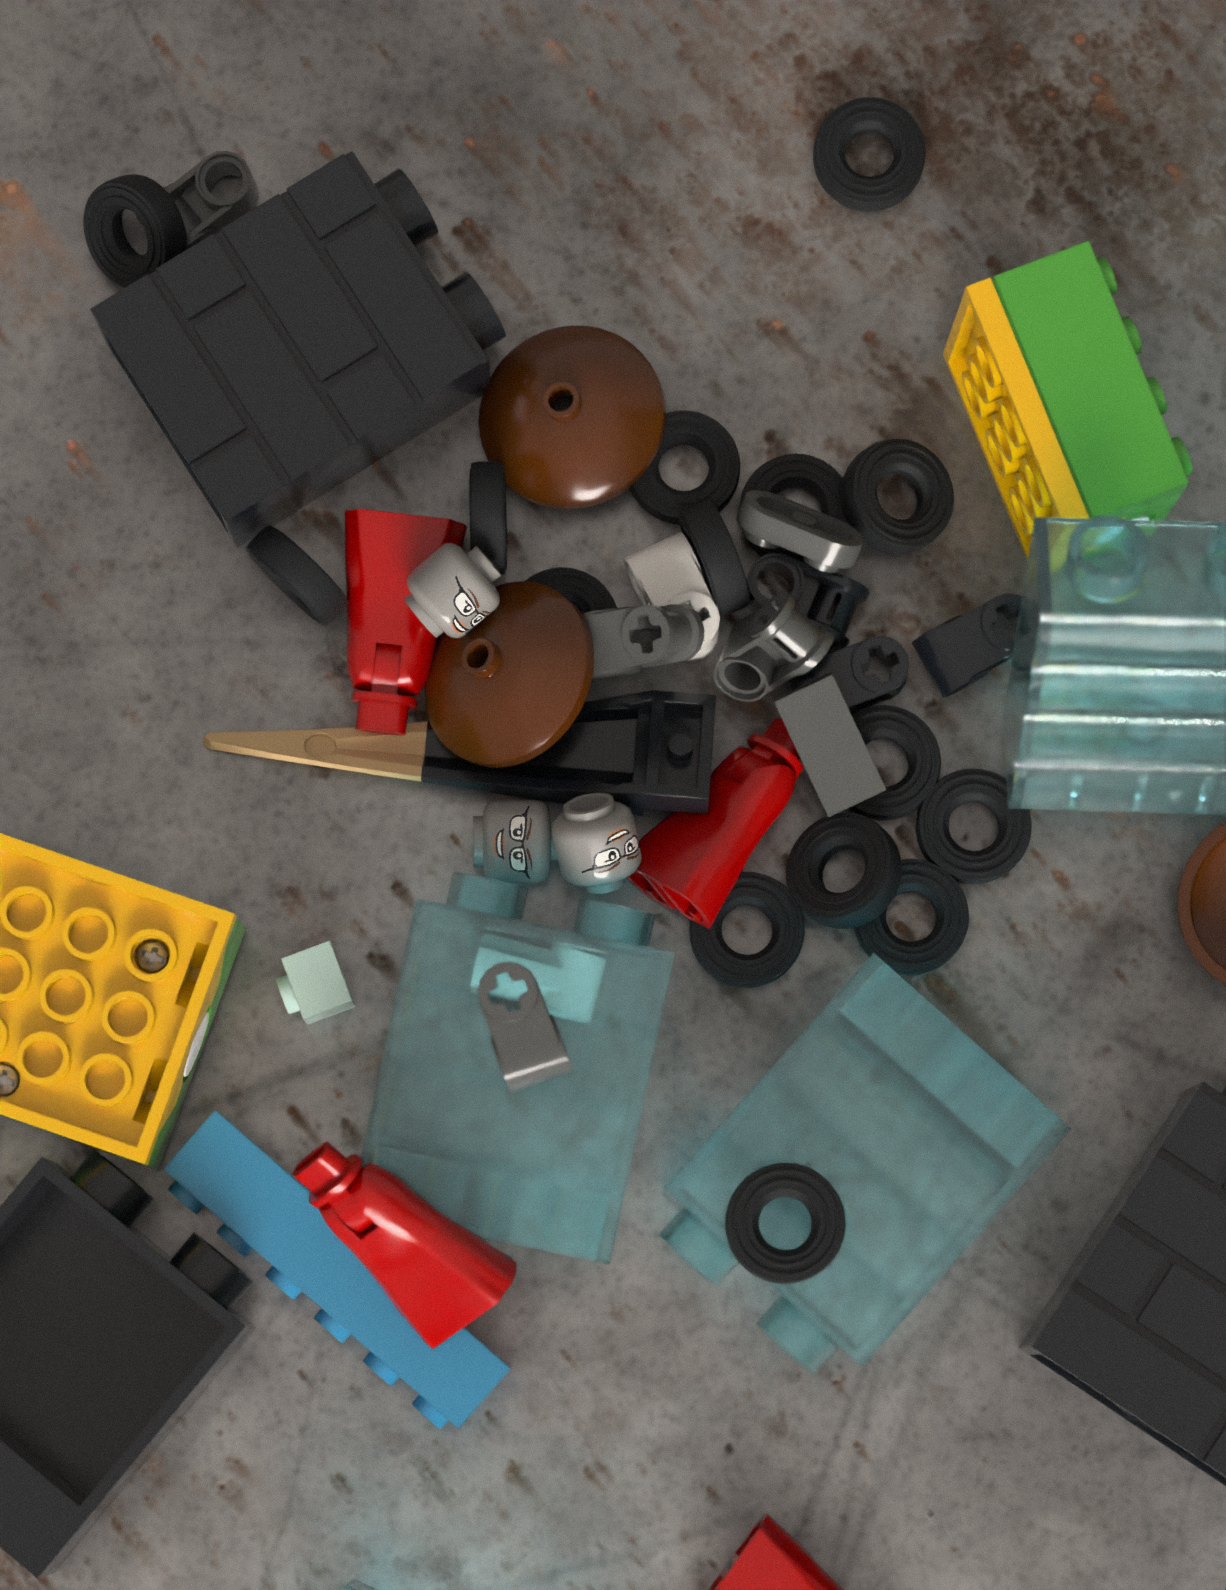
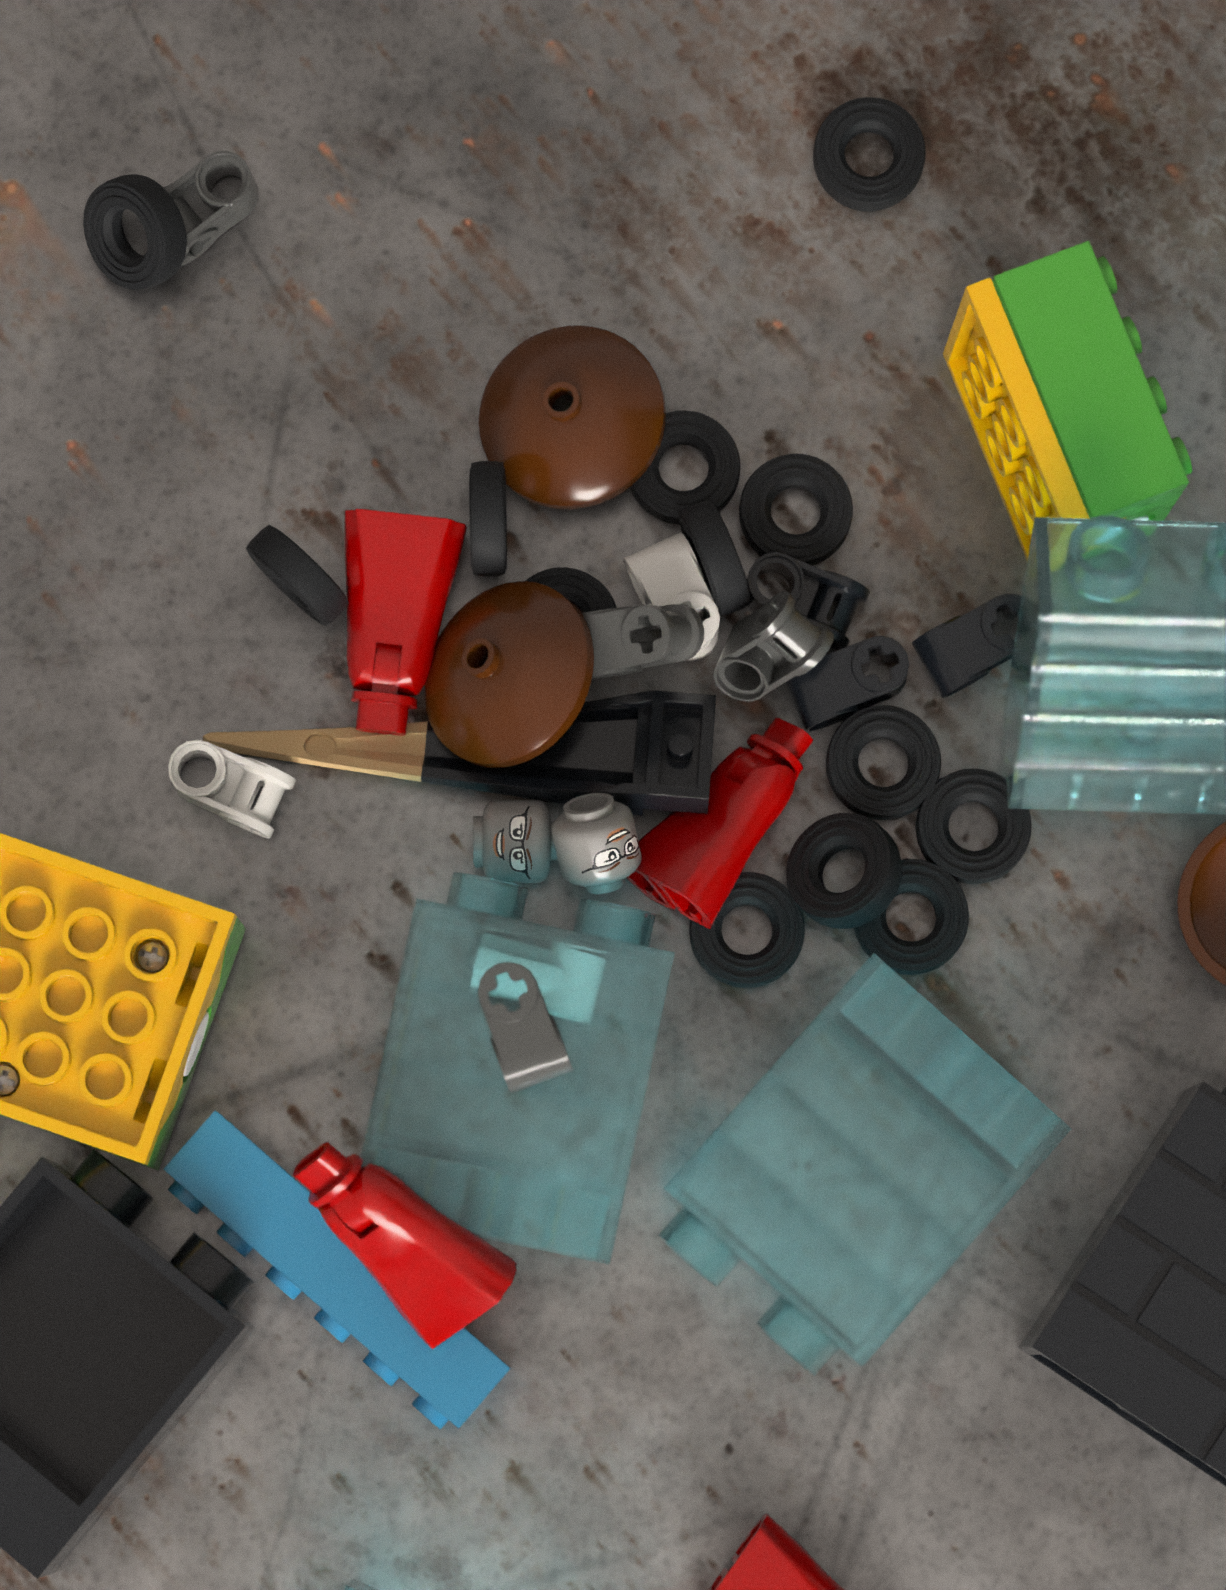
black brick [90,151,506,548] -> none
light aqua plate [276,941,355,1025] -> none
light grey head [404,543,501,638] -> none
black tyre [725,1163,846,1284] -> none
dark grey plate [736,490,864,573] -> none
dark grey tile [773,672,886,817] -> none
black tyre [840,439,954,554] -> none
none -> white piece [168,739,296,839]

